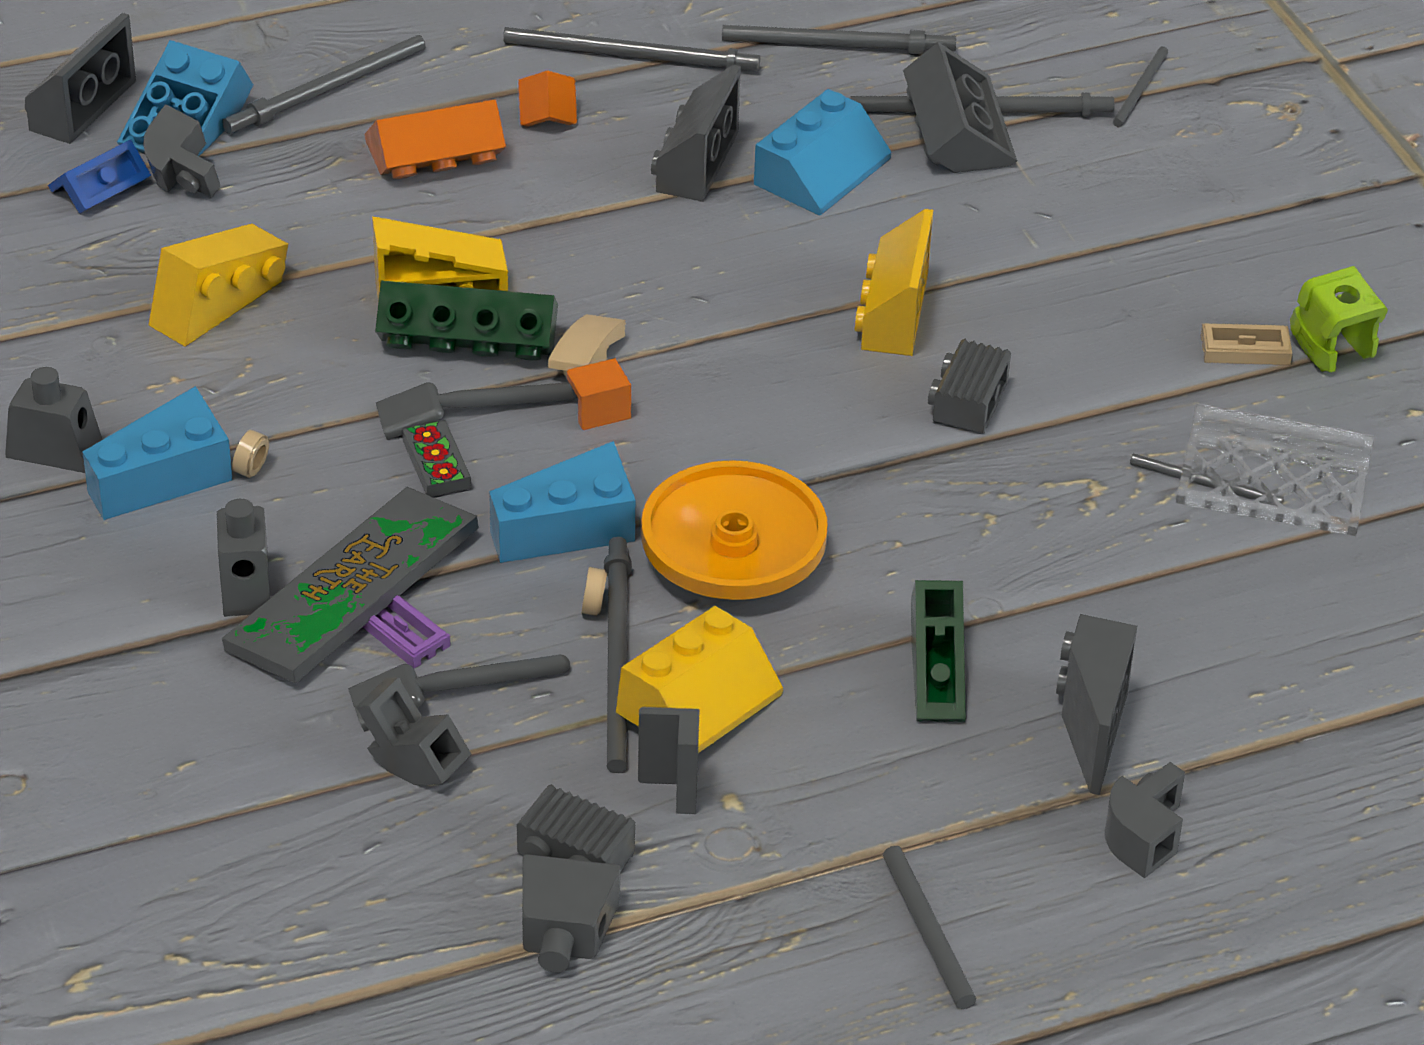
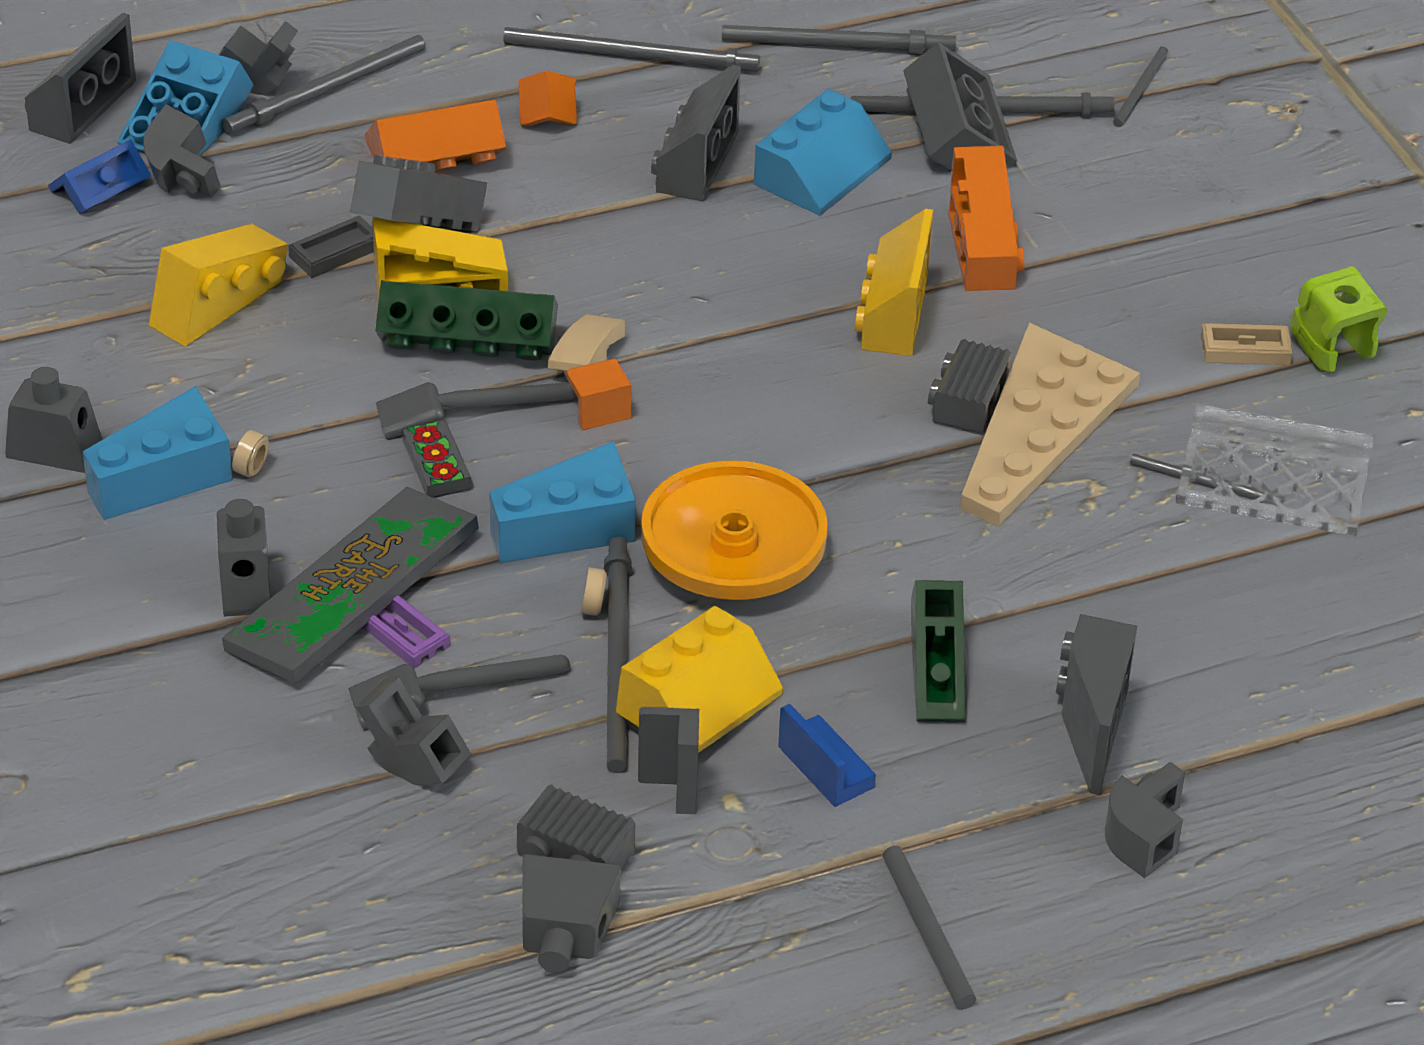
none -> dark grey brick [218,21,298,95]
none -> dark grey tile [288,215,374,278]
none -> dark grey wedge [350,155,488,232]
none -> blue panel [778,704,876,807]
none -> orange wedge [948,146,1024,291]
none -> tan wing [960,322,1140,526]

